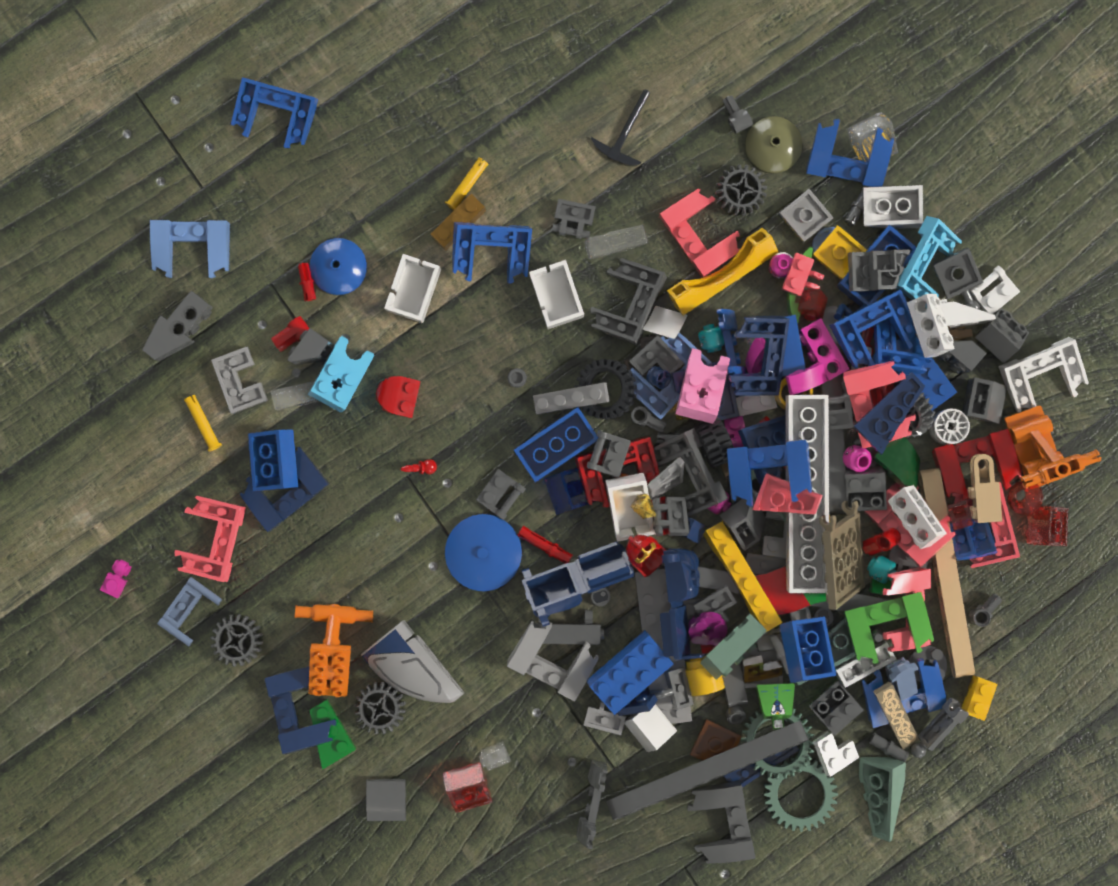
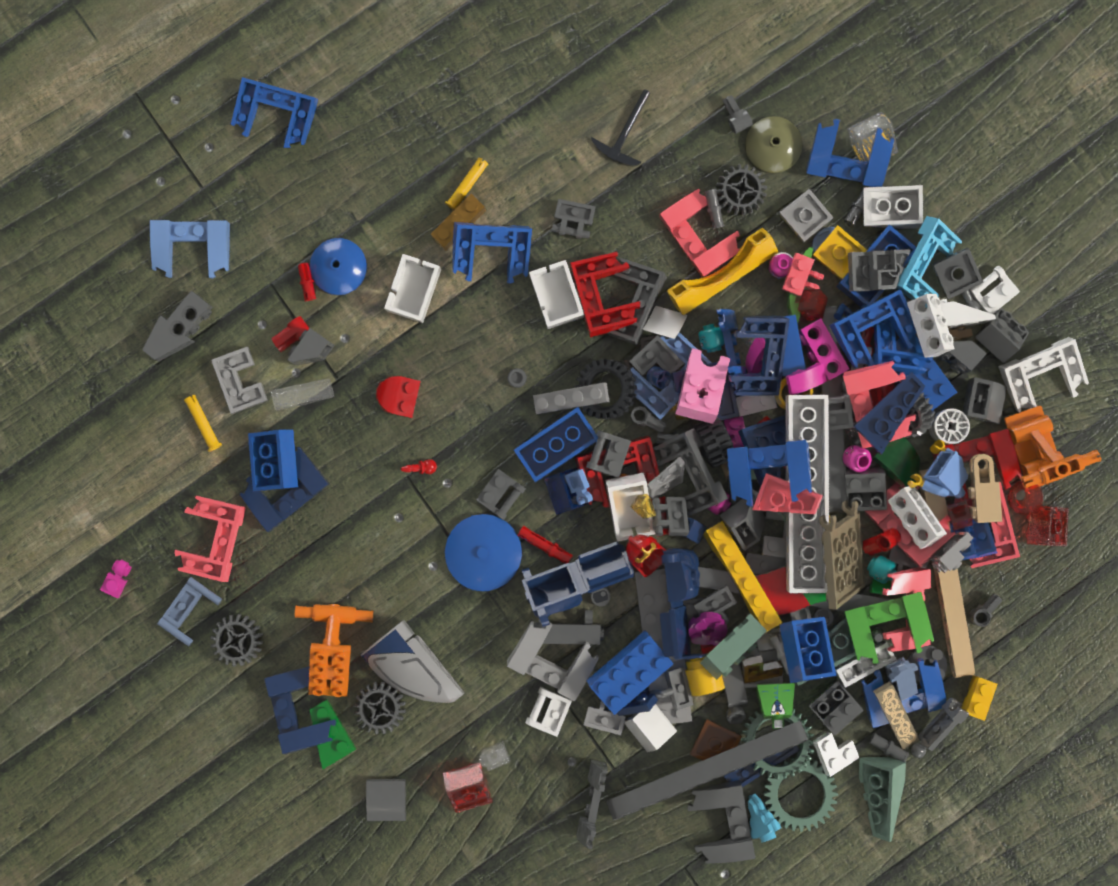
medium azure brick [308,336,374,413] -> none
clear slope [584,225,648,260] -> none
none -> white plate [525,687,572,737]
none -> medium blue plate [565,469,593,505]
none -> red wedge [570,252,640,337]
none -> dark grey pin [704,188,725,229]
none -> medium azure rock [748,794,781,843]
none -> medium blue torso [907,440,968,499]
none -> light grey plate [930,532,973,573]

